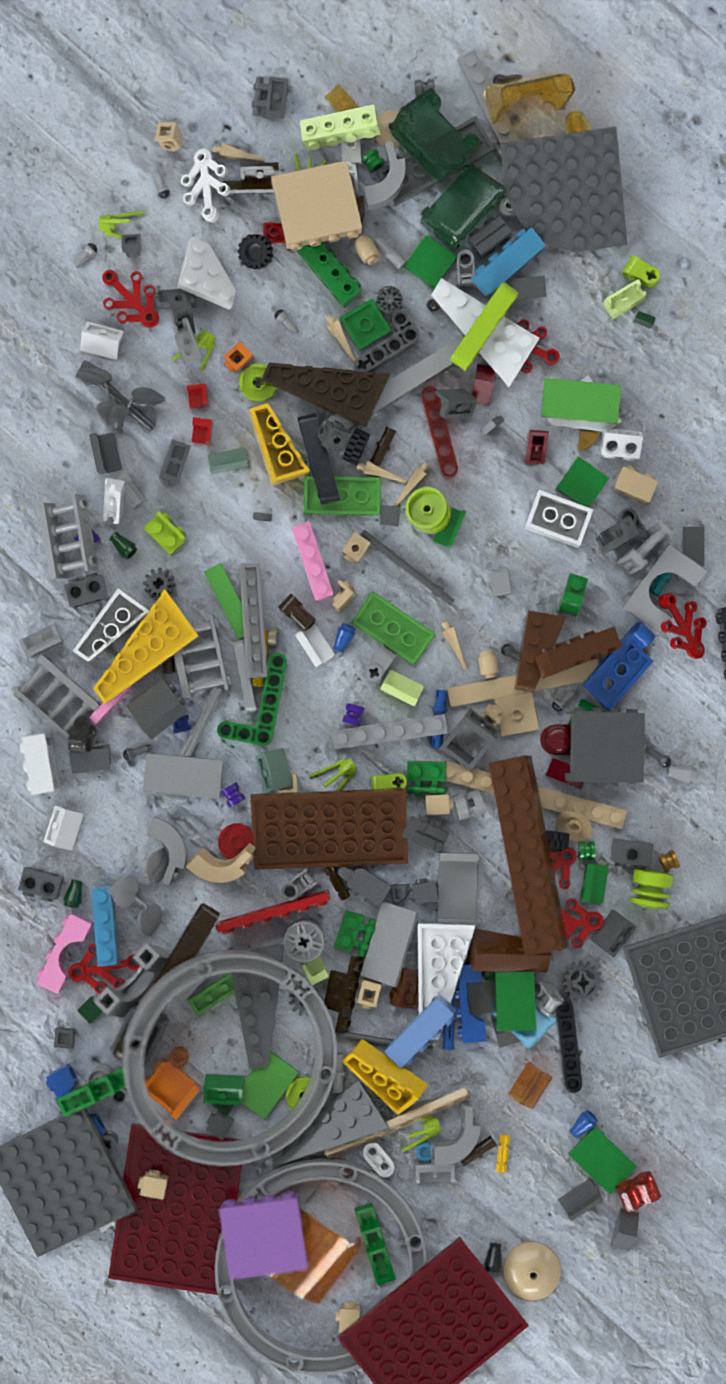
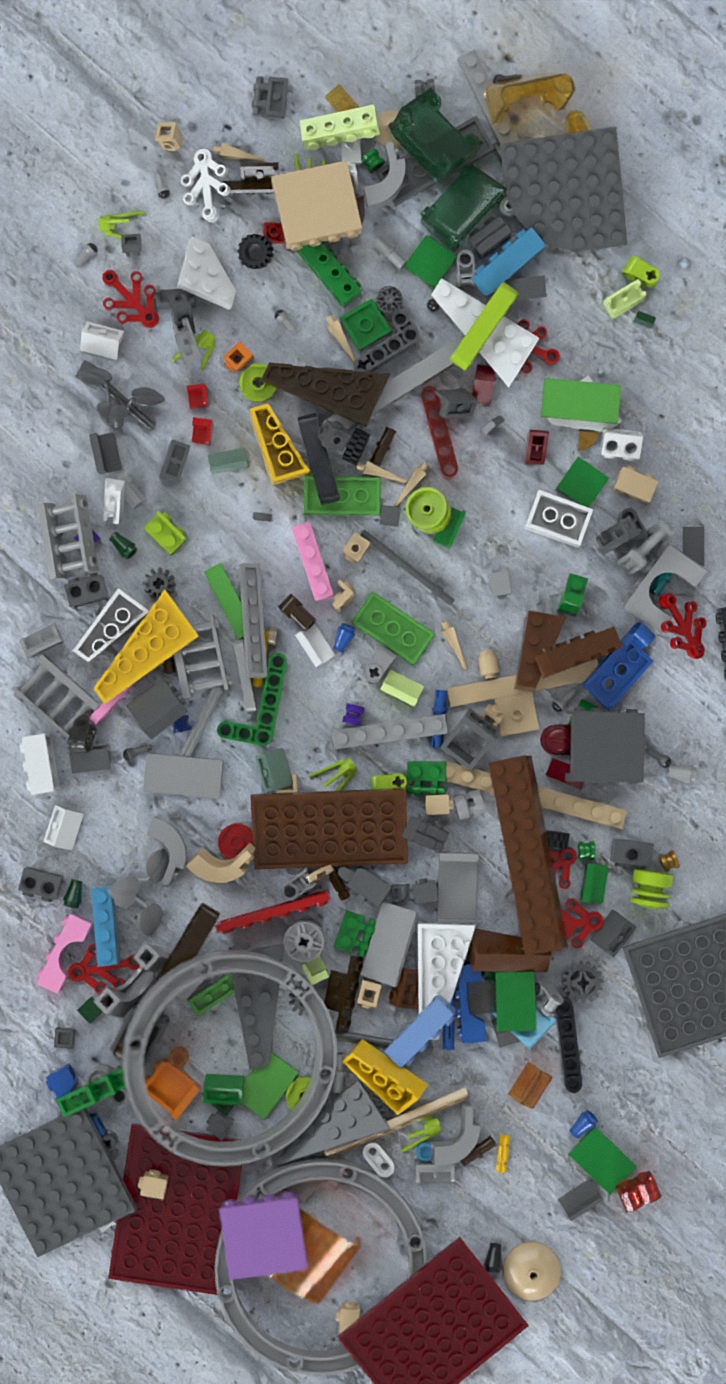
dark purple wheel [220,782,246,808] -> none
tan brick [354,235,380,265] -> none
green slope [354,1202,396,1285] -> none
dark grey piece [501,643,520,661] -> none
tan dish [556,811,593,842] -> none
dark grey slope [610,1208,639,1251] -> none
none -> tan tile [307,864,333,883]

